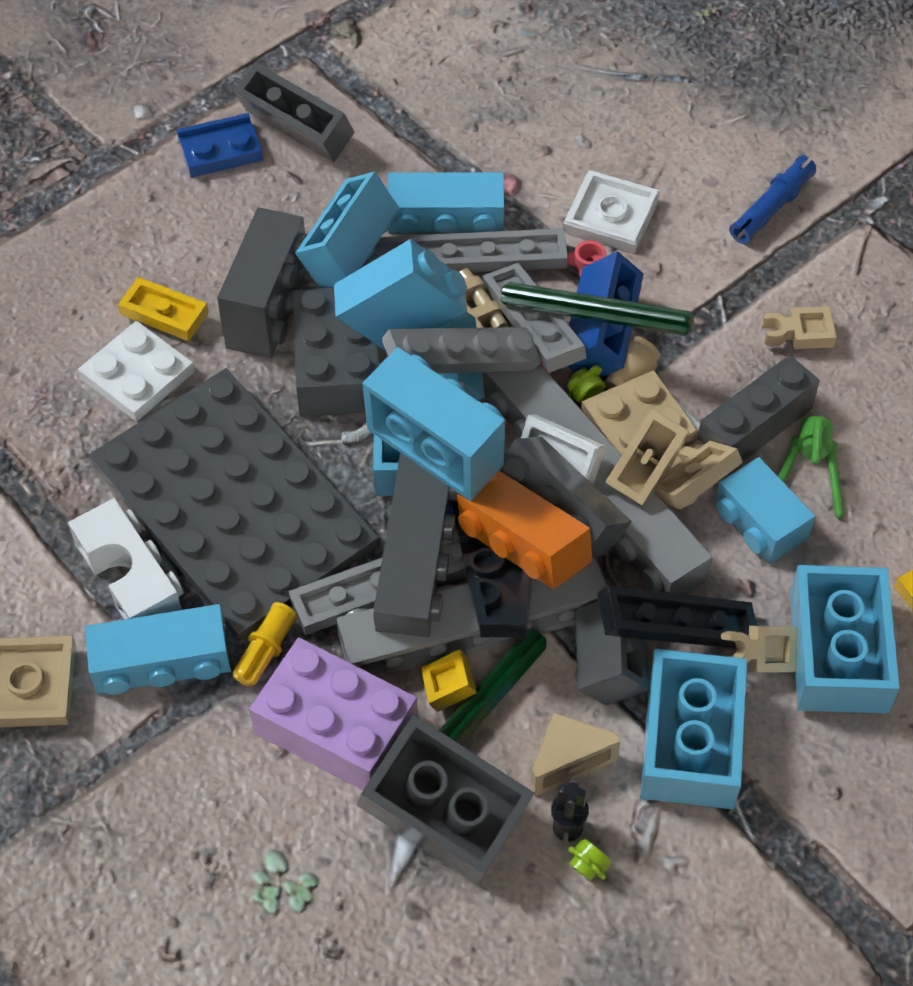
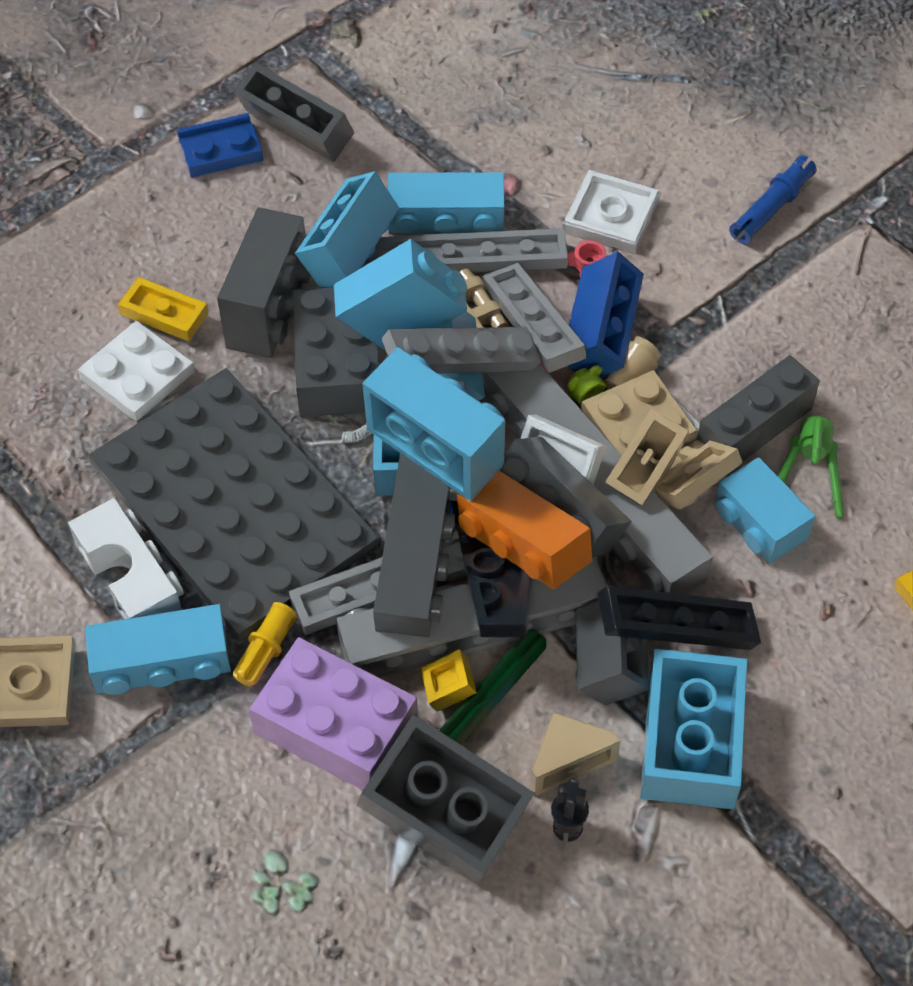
dark green axle [501,282,694,336] -> none
lime plate [568,838,613,882] -> none
tan plate [721,626,798,673] -> none
tan plate [761,306,837,349] -> none
medium azure brick [790,565,900,714] -> none

